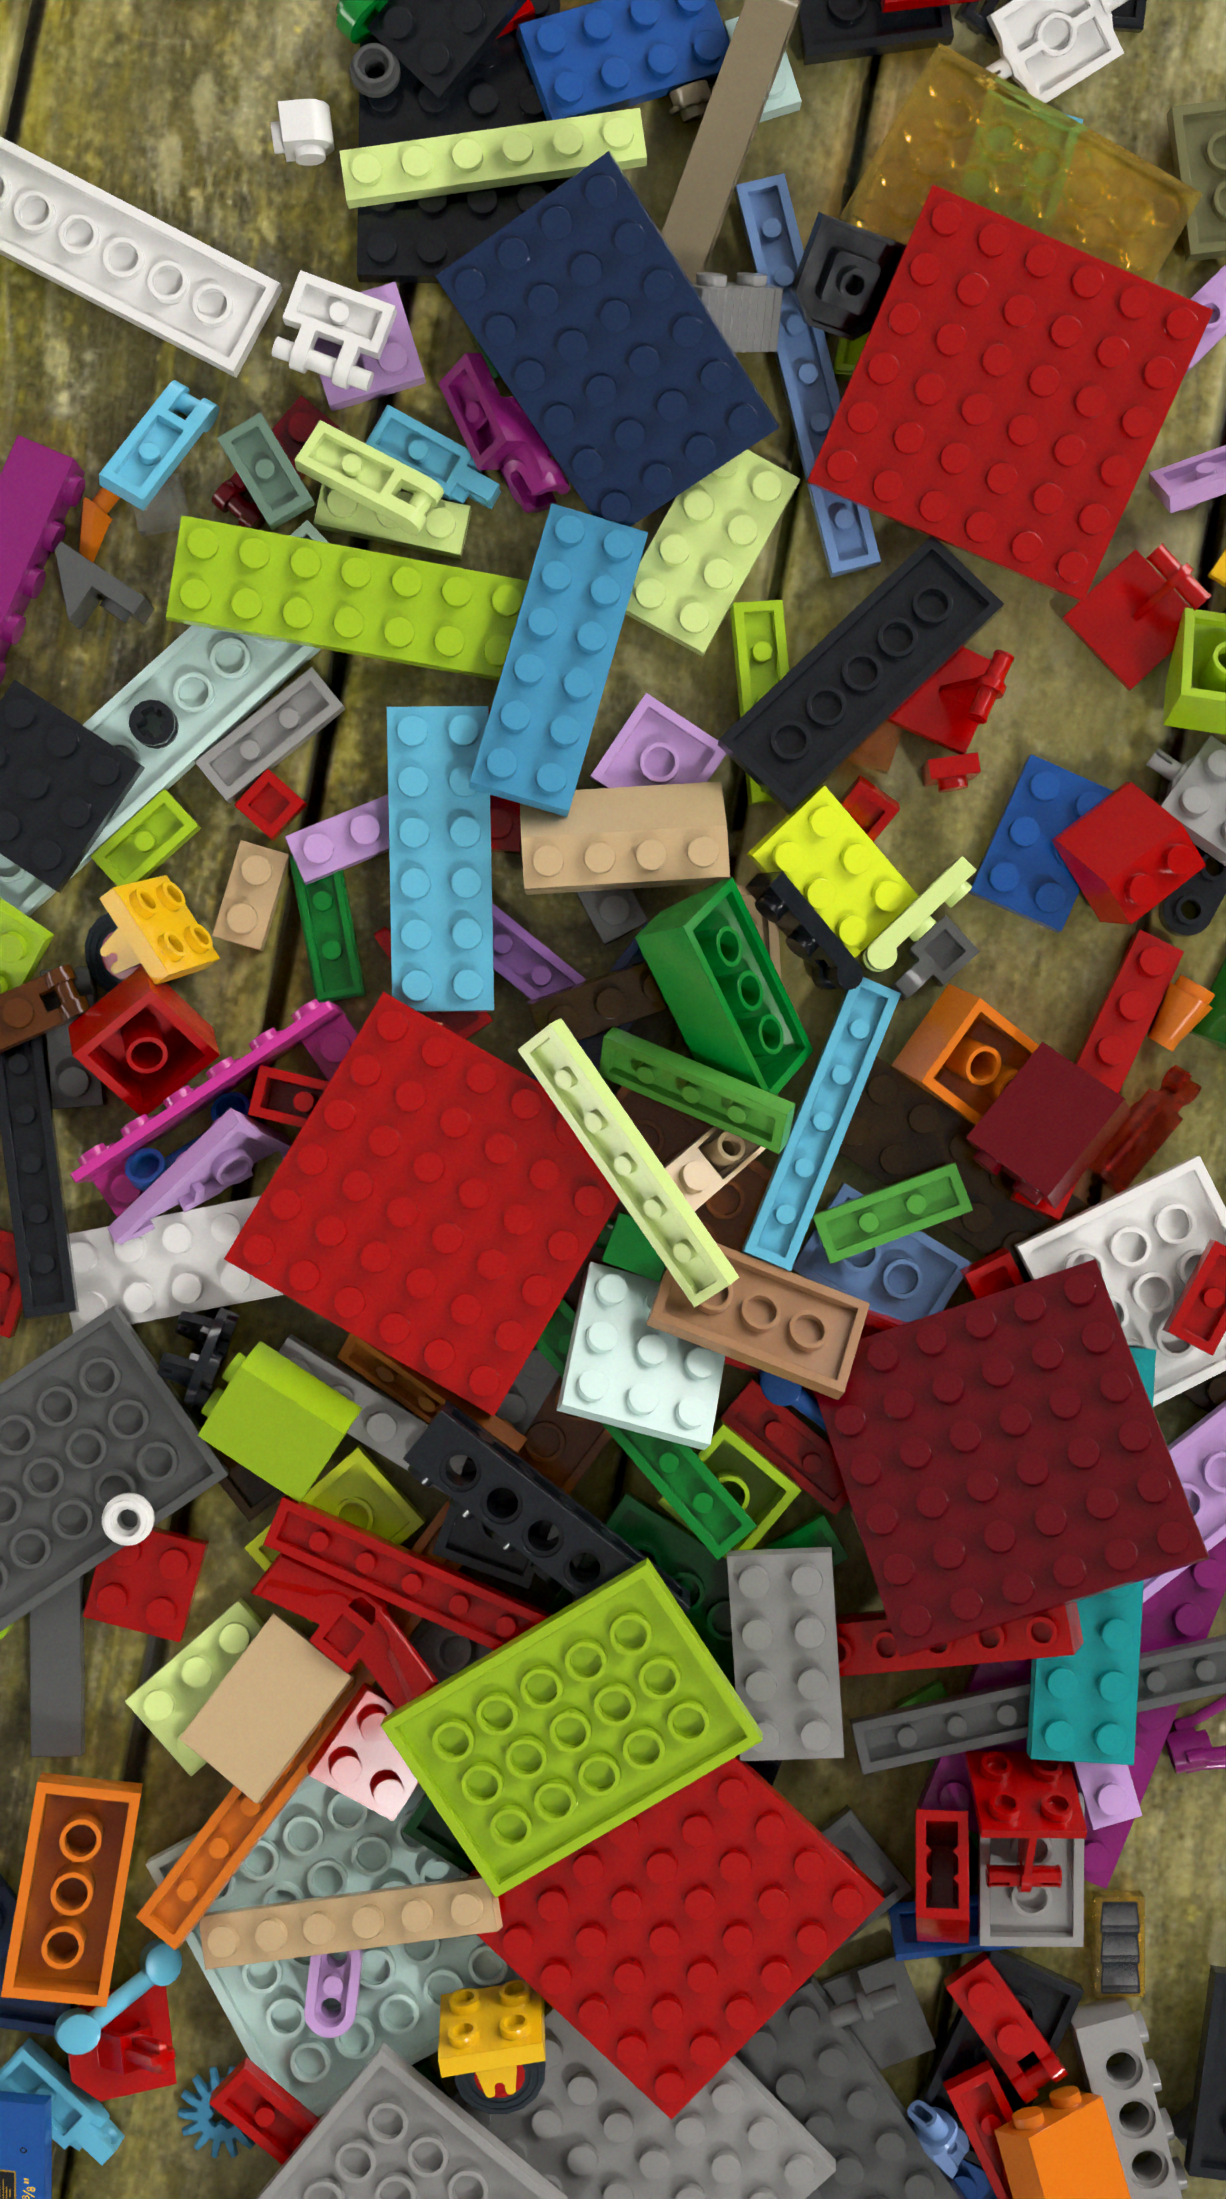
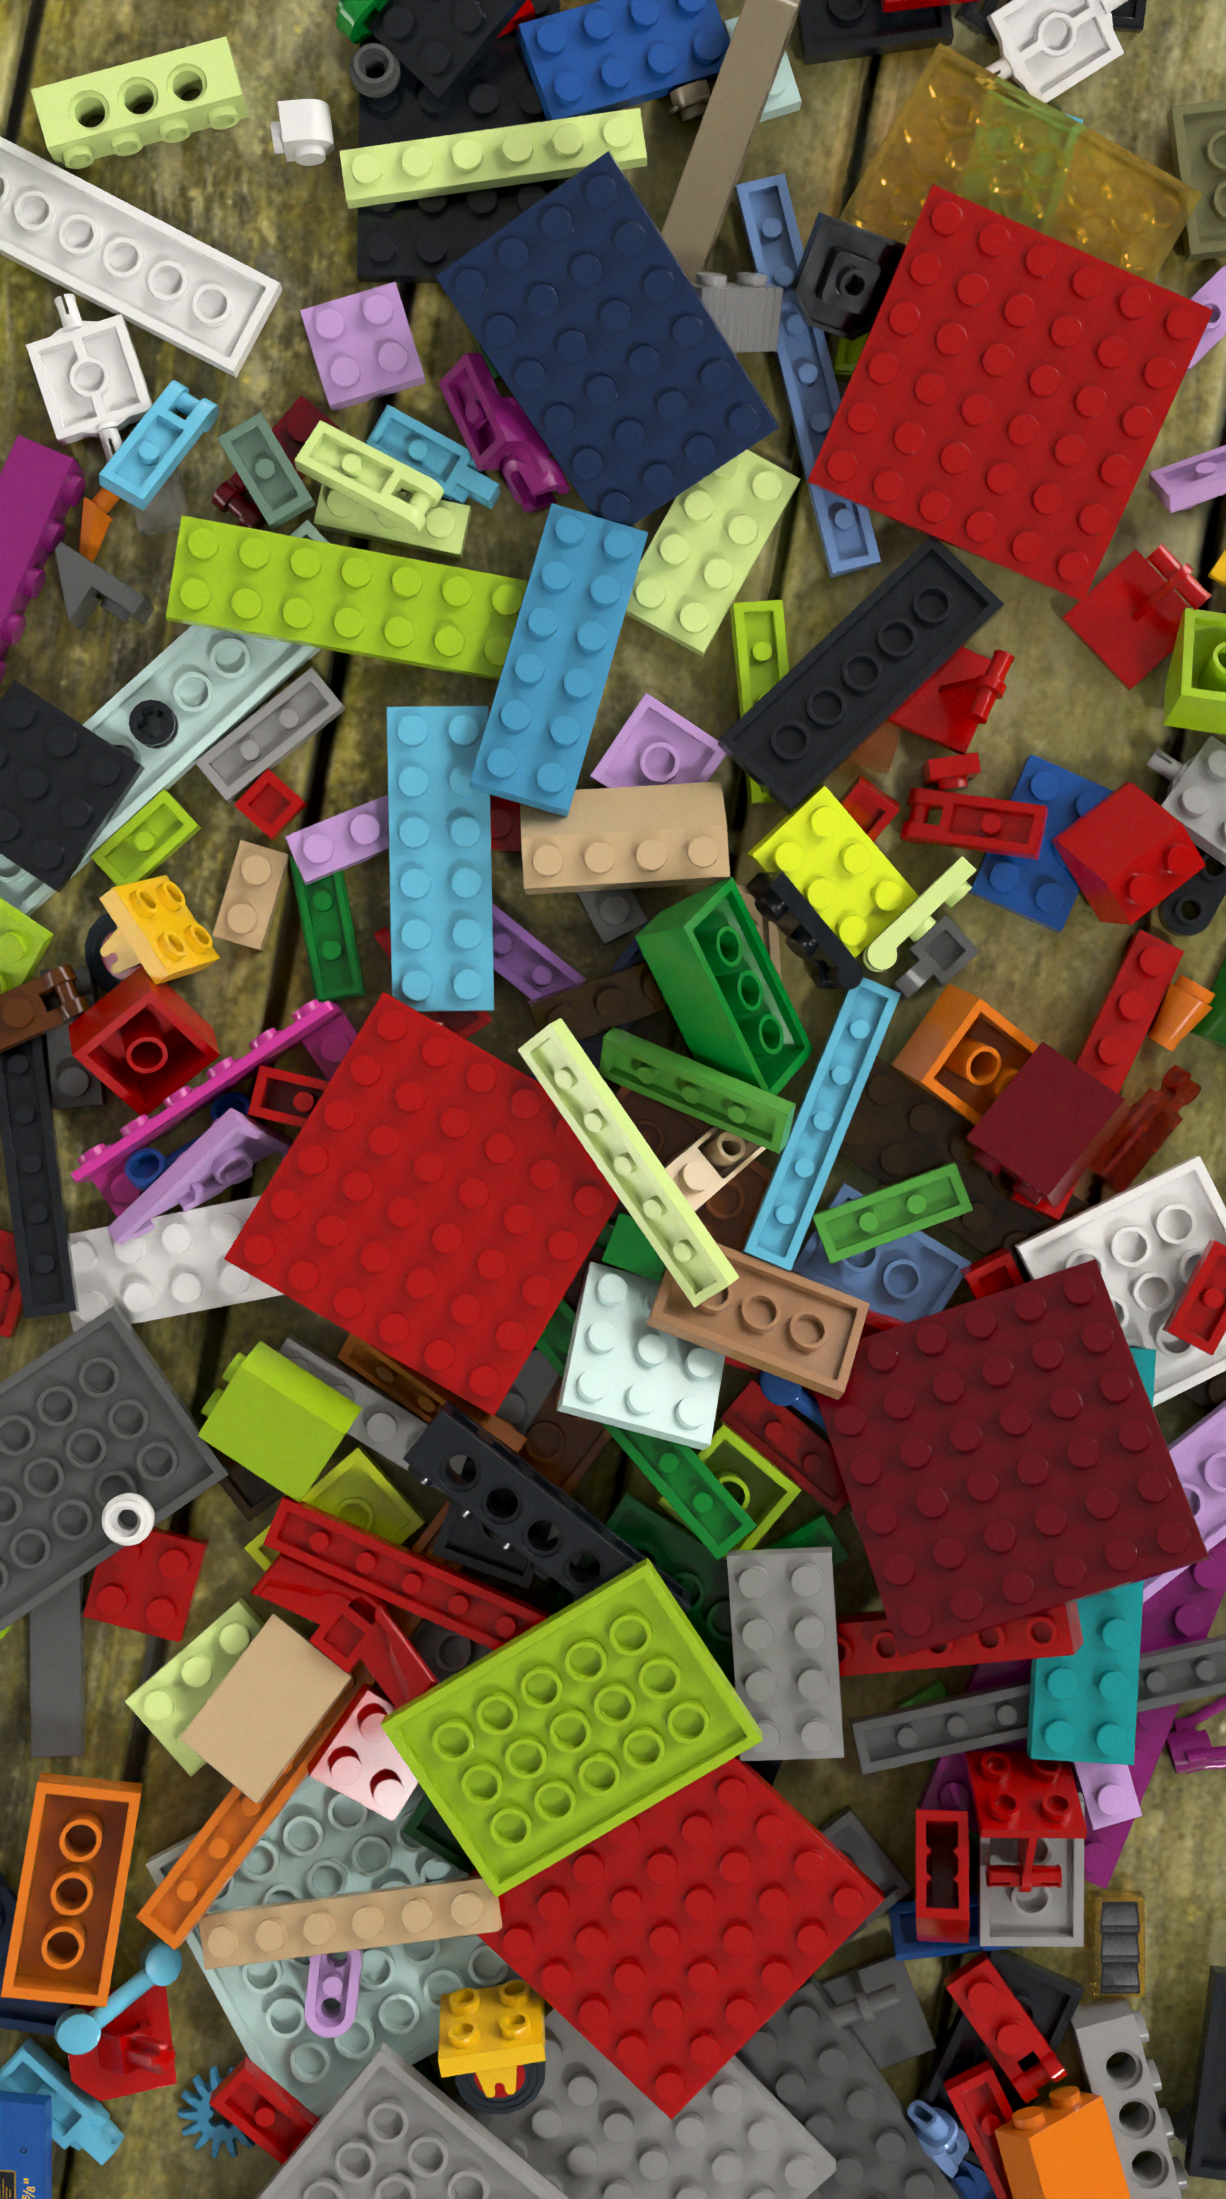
black plate [157,1307,240,1408] -> none
white plate [272,270,397,392] -> none
none -> white plate [26,294,153,463]
none -> yellowish green brick [31,36,250,169]
none -> red plate [899,788,1048,860]

